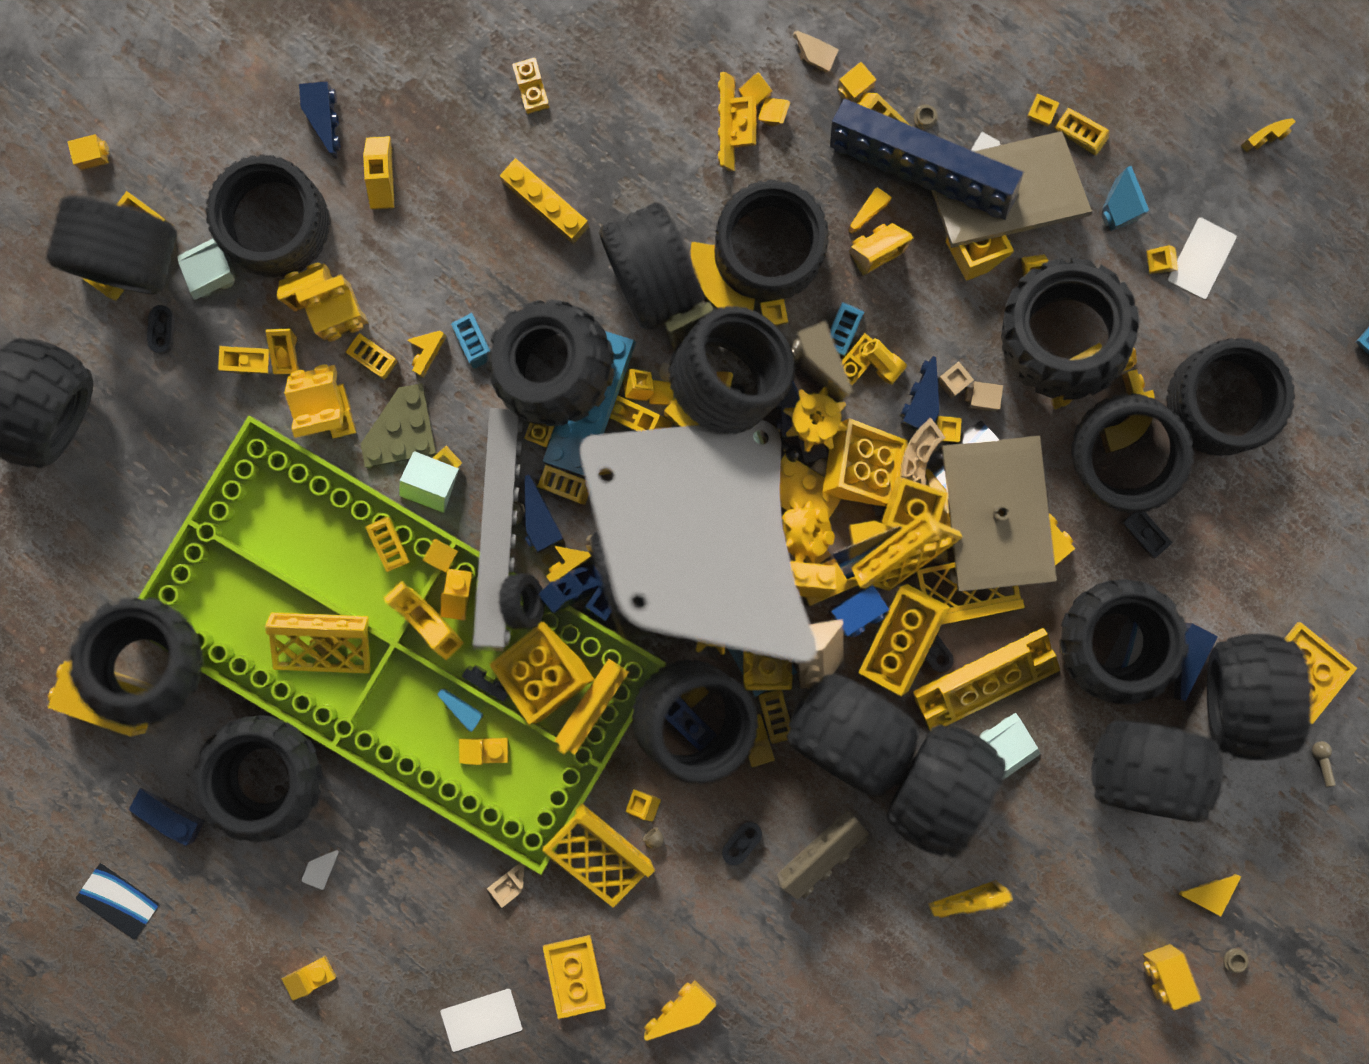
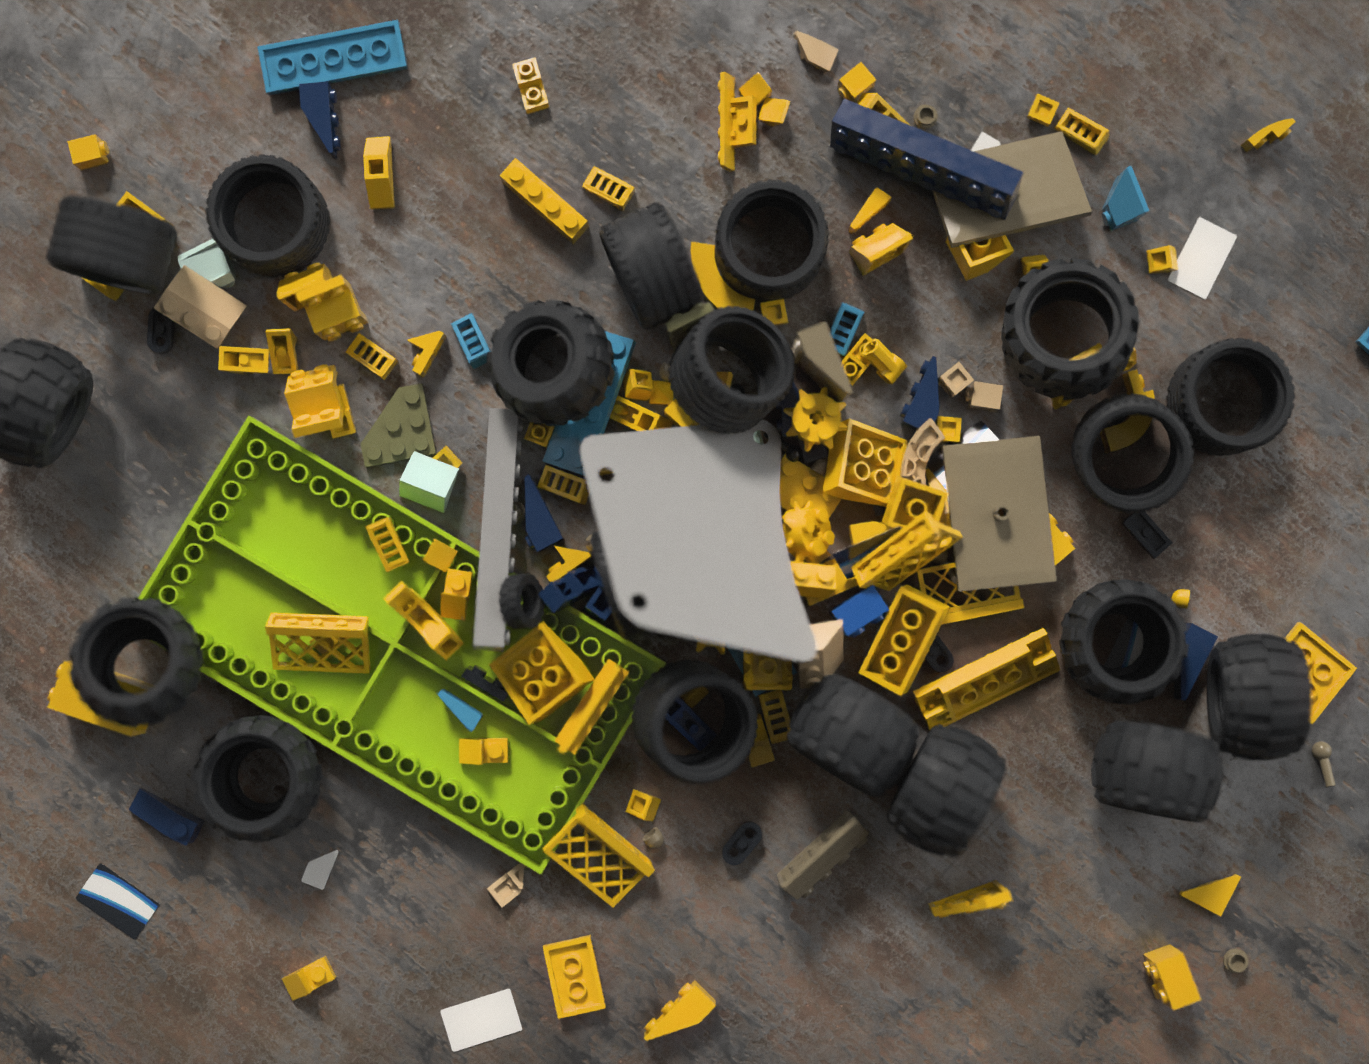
light aqua slope [980,713,1040,779] -> none
none -> tan slope [154,265,247,349]
none -> dark azure plate [257,20,408,95]
none -> yellow slope [582,166,635,211]
none -> yellow hinge [1171,589,1190,609]

